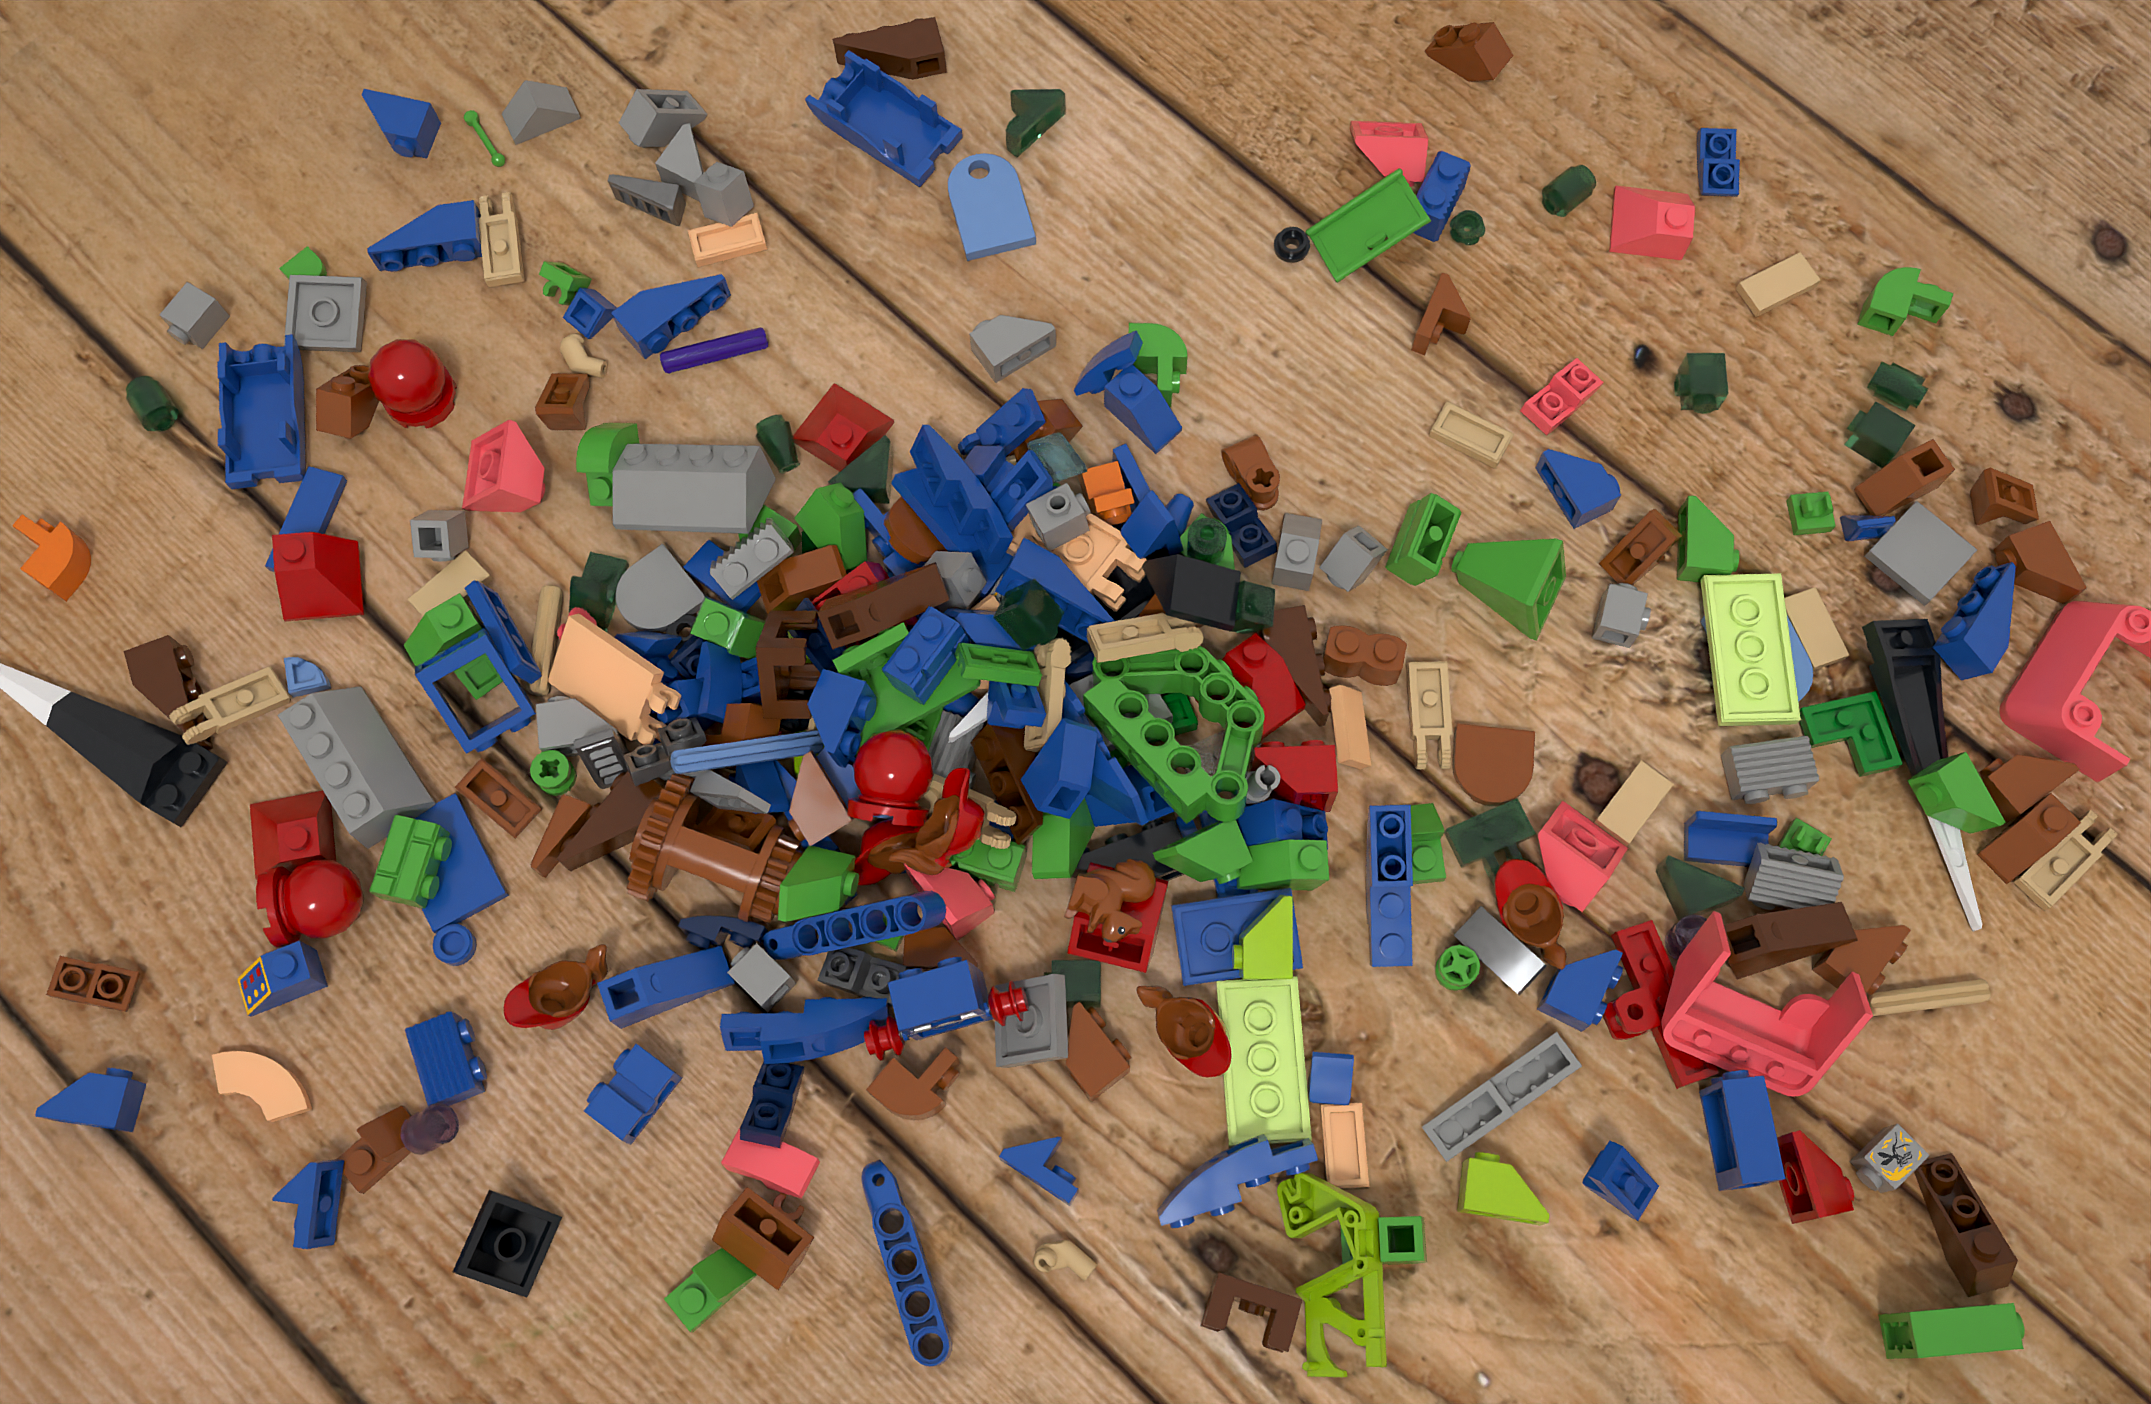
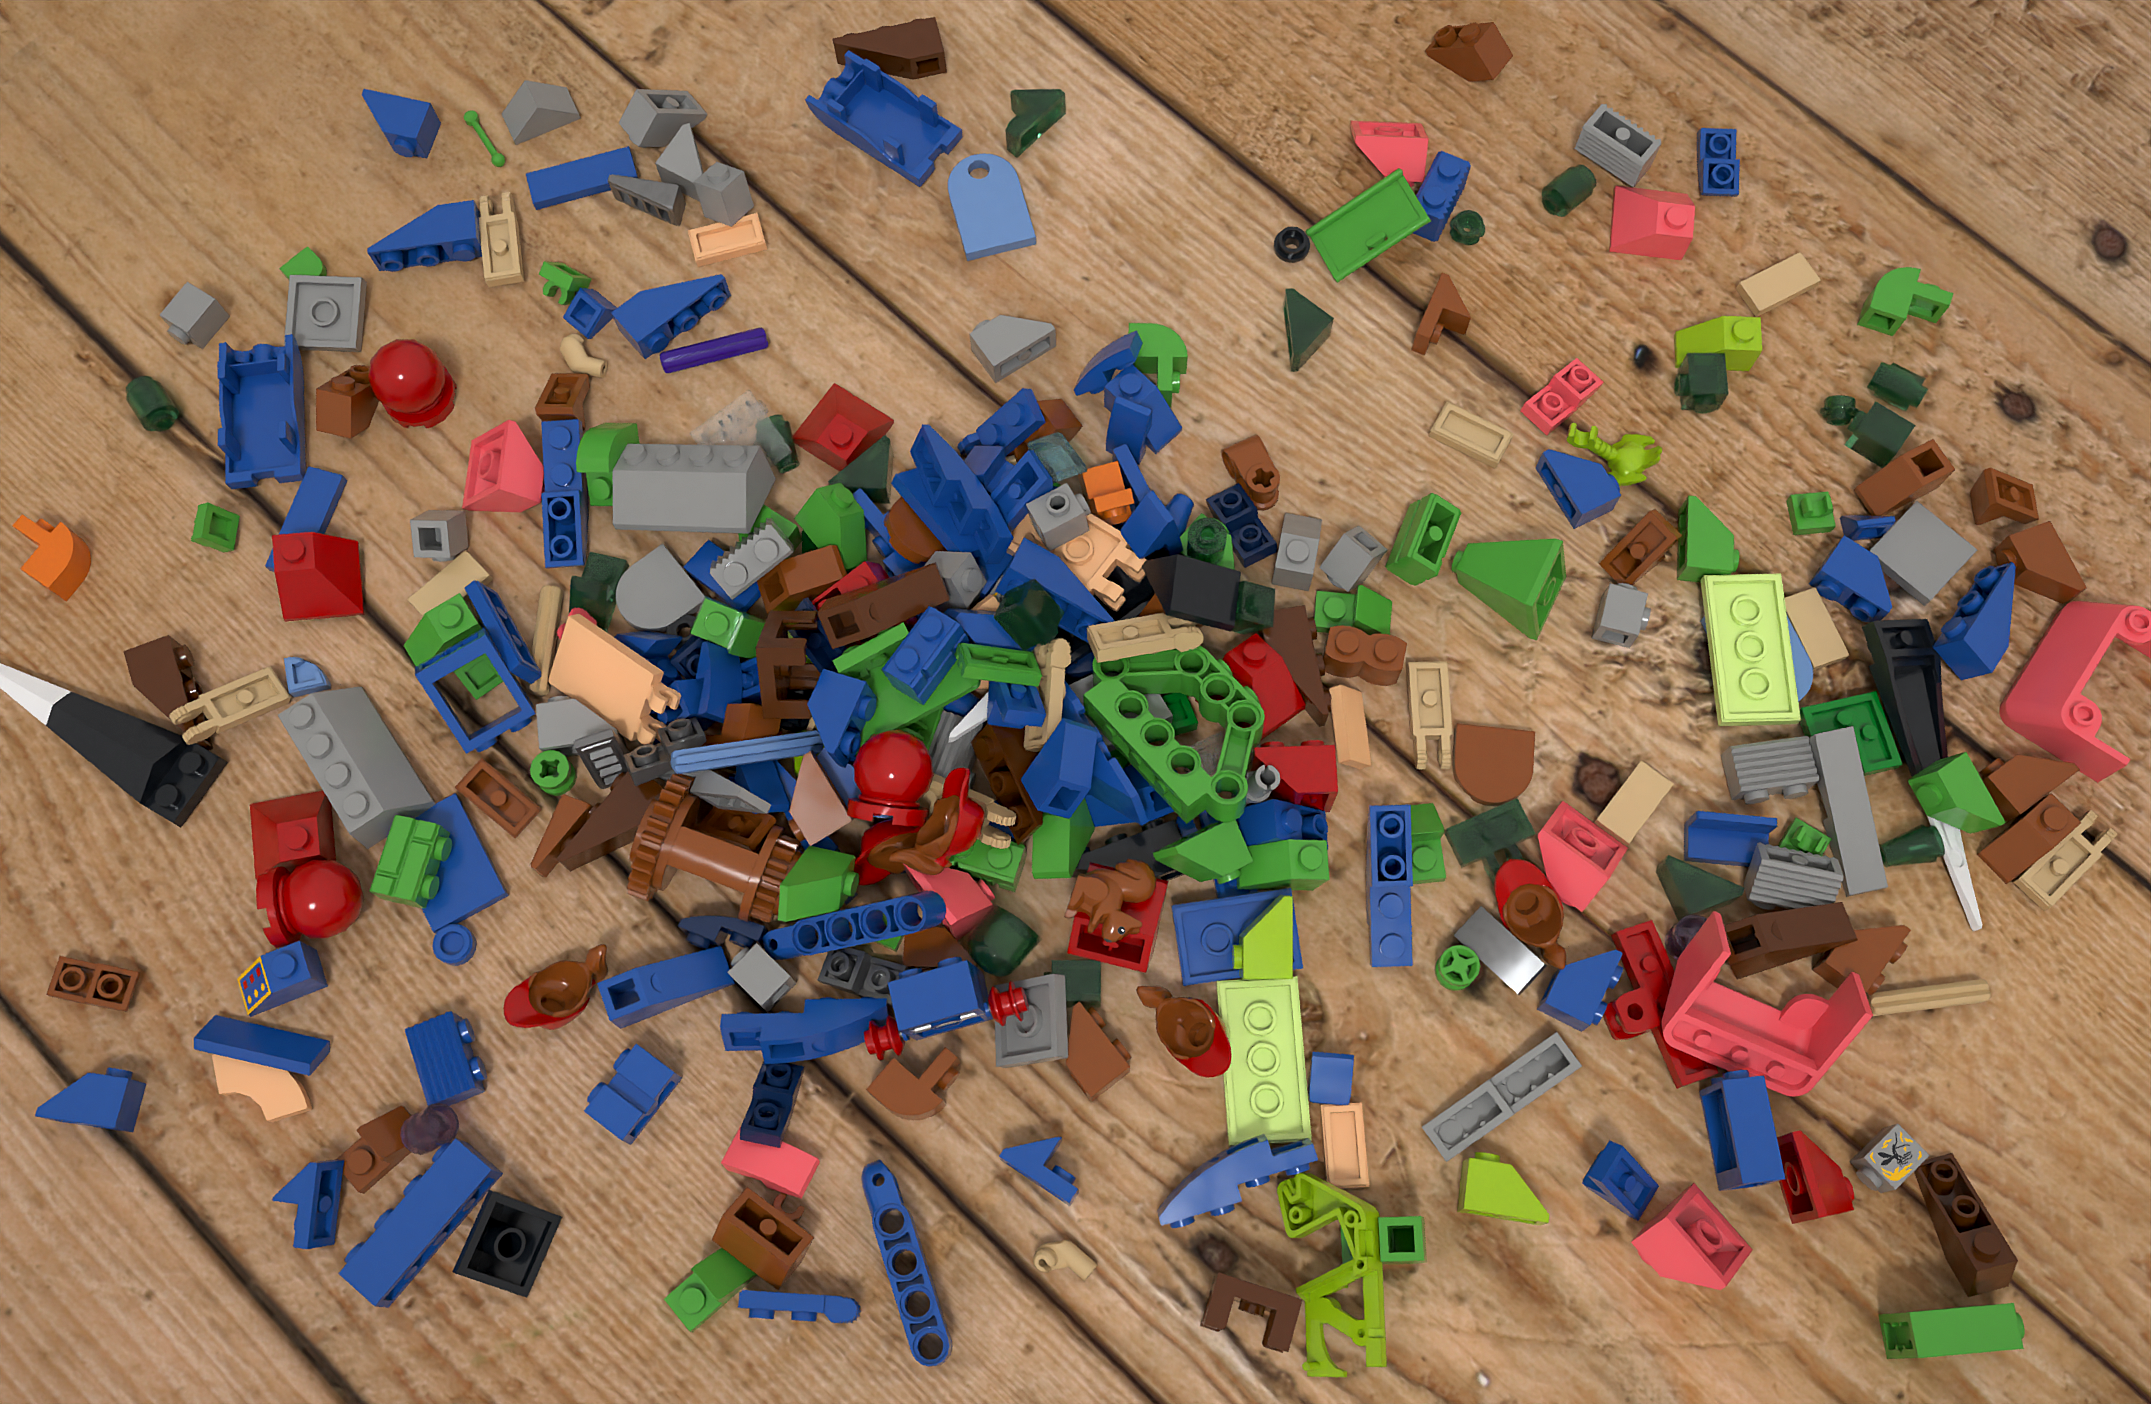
none -> bright green tile [191,502,240,553]
none -> blue tile [194,1015,330,1076]
none -> blue brick [338,1138,503,1308]
none -> blue tile [526,146,638,210]
none -> blue slope [541,419,589,569]
none -> clear hinge [690,390,793,468]
none -> blue hinge [738,1290,861,1324]
none -> clear green helmet [967,904,1042,977]
none -> blue slope [1106,396,1152,465]
none -> clear green slope [1283,288,1334,372]
none -> bright green slope [1313,585,1392,635]
none -> lime piece [1567,423,1662,486]
none -> light grey brick [1574,104,1661,187]
none -> coral slope [1631,1183,1753,1290]
none -> lime slope [1674,316,1762,371]
none -> blue slope [1809,535,1892,623]
none -> light grey slope [1809,726,1888,897]
none -> clear green plate [1820,395,1859,426]
none -> clear green cone [1879,824,1945,868]

